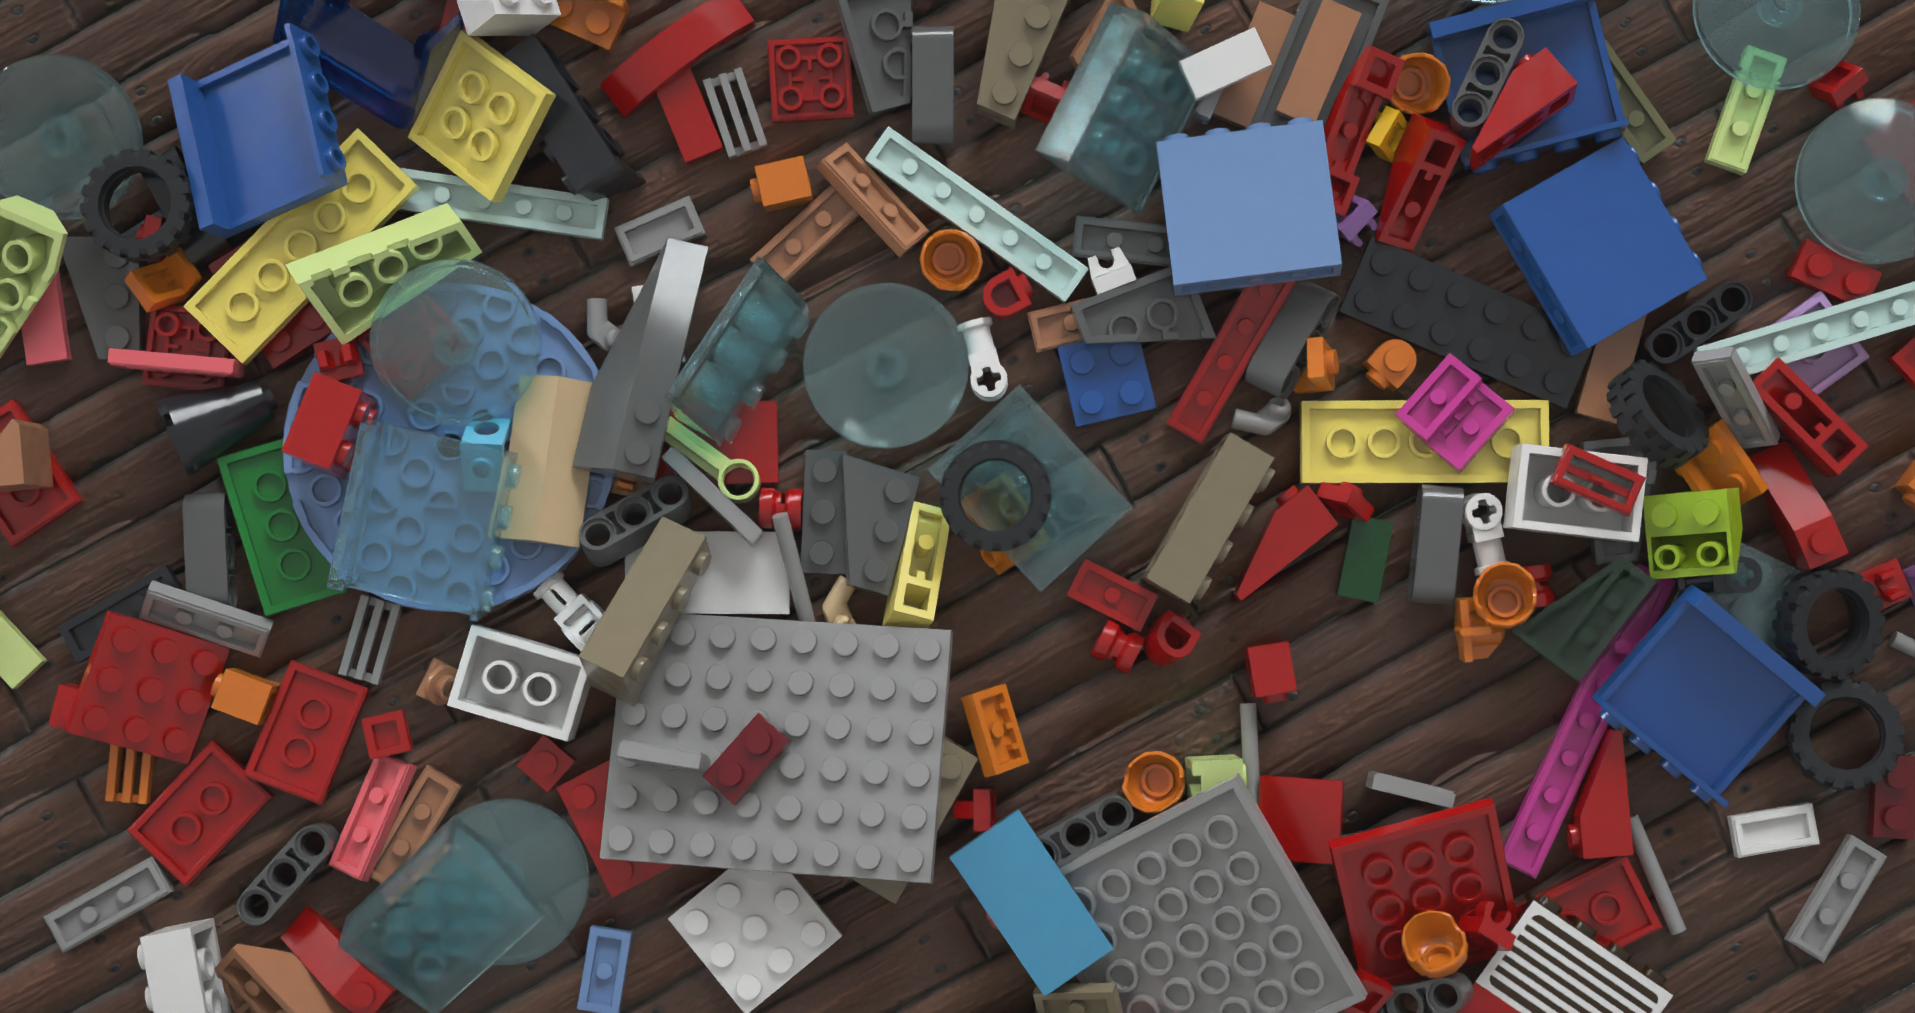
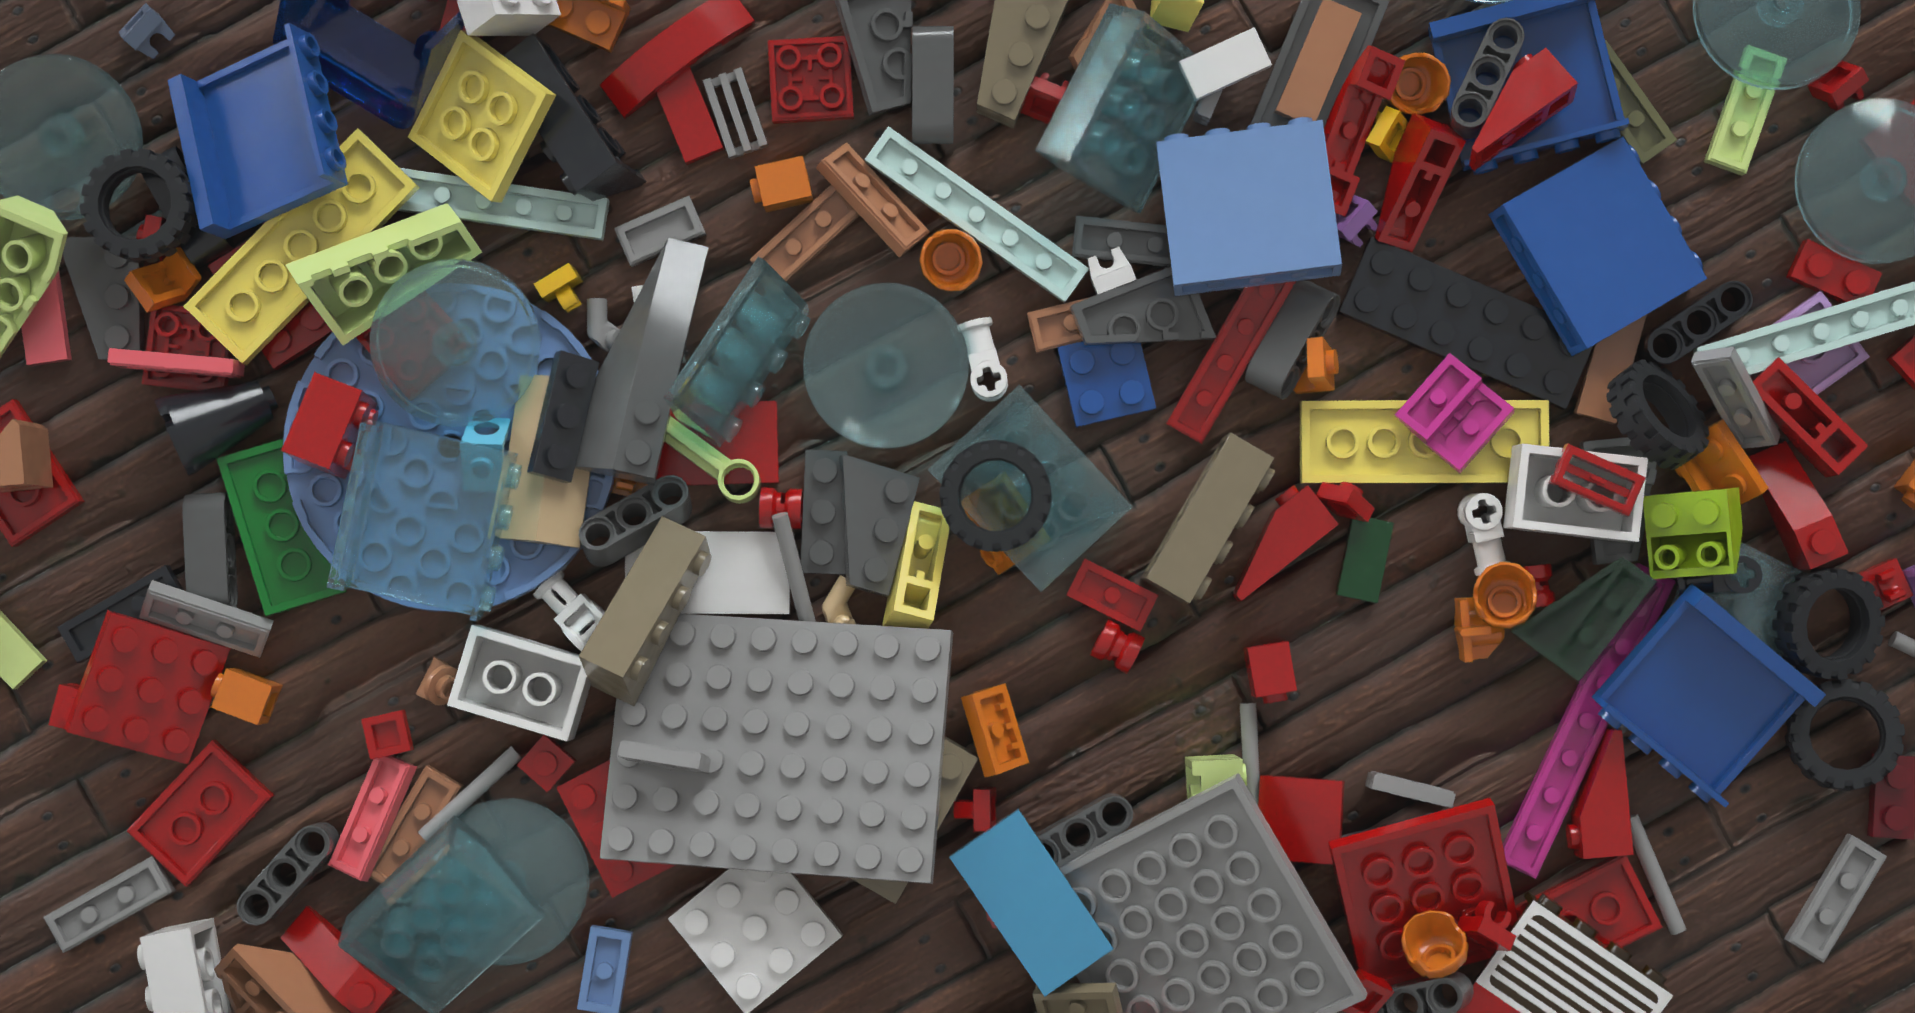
orange tile [105,744,155,804] -> none
red tile [243,660,370,805] -> none
red tile [313,337,366,382] -> none
light grey tile [338,594,403,685] -> none
light grey tile [661,447,762,547] -> none
dark red plate [702,713,792,805] -> none
red plate [983,268,1035,319] -> none
orange hair [1122,751,1187,814] -> none
red plate [1144,610,1202,667] -> none
nougat tile [1212,1,1295,130] -> none
light grey arm [1231,397,1291,436] -> none
orange plate [1362,339,1416,391] -> none
dark grey beam [1407,483,1464,606] -> none
white tile [1727,802,1820,858] -> none
none -> sand blue tile [118,3,175,59]
none -> light grey bar [418,746,522,844]
none -> black plate [527,350,599,483]
none -> yellow tile [534,263,583,313]

